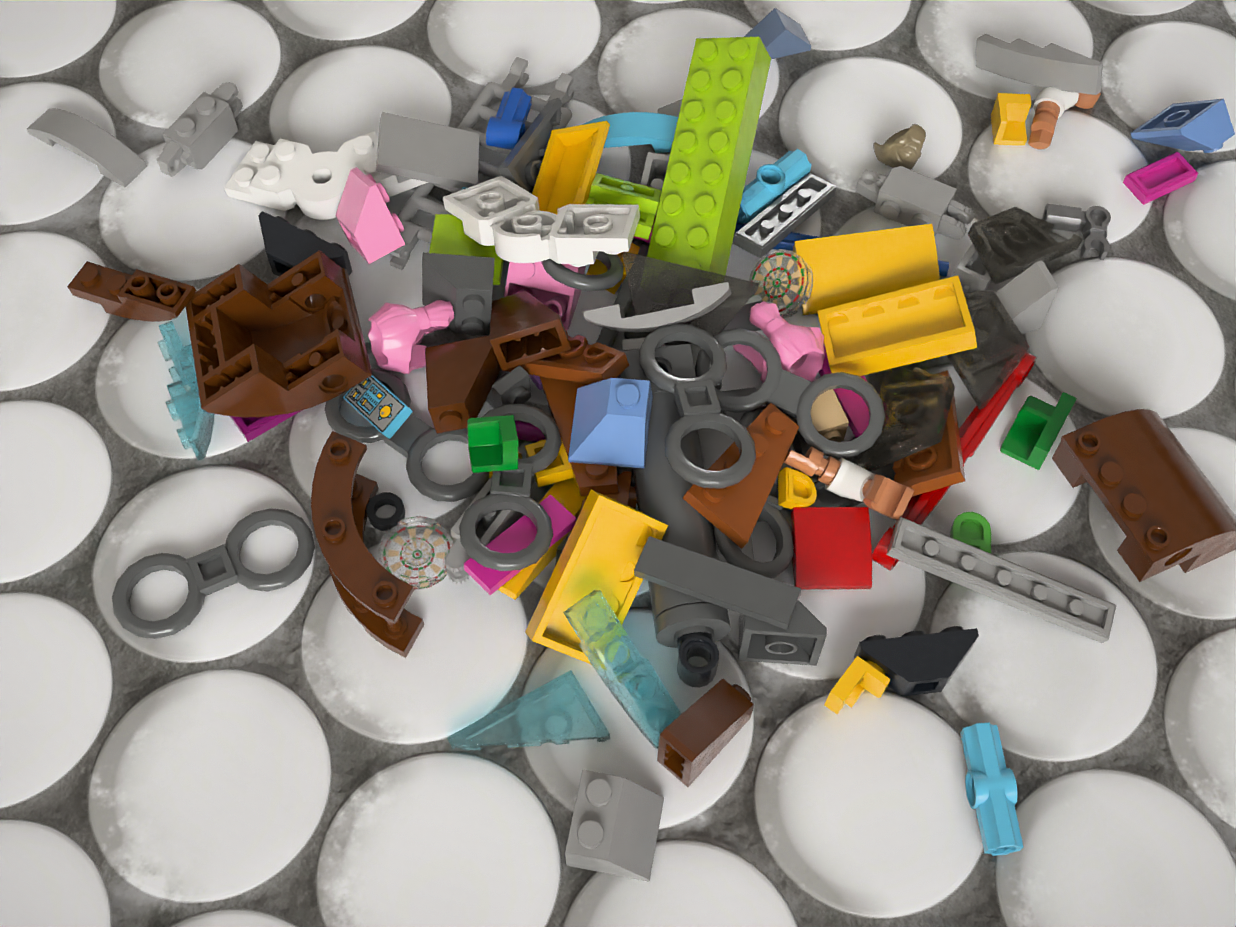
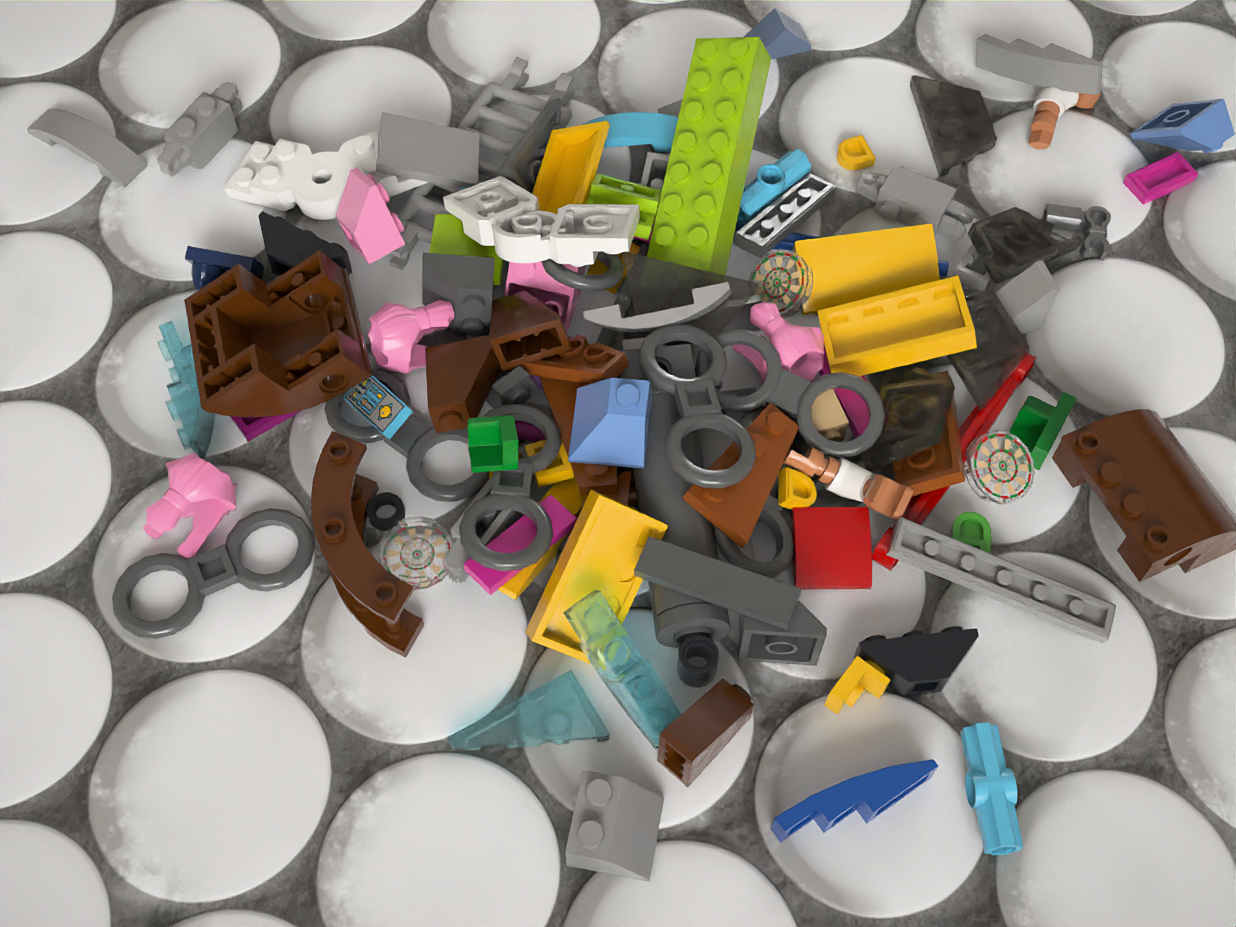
reddish brown slope [67,261,196,322] -> none
blue piece [486,87,532,150] -> none
dark tan piece [873,124,926,170] -> none
yellow panel [991,93,1031,145] -> none
none -> bright pink piece [143,452,237,559]
none -> dark blue tile [185,246,264,290]
none -> blue slope [771,759,938,843]
none -> yellow tile [836,135,876,170]
none -> clear smoke wing [910,75,997,177]
none -> clear tile [964,430,1035,505]

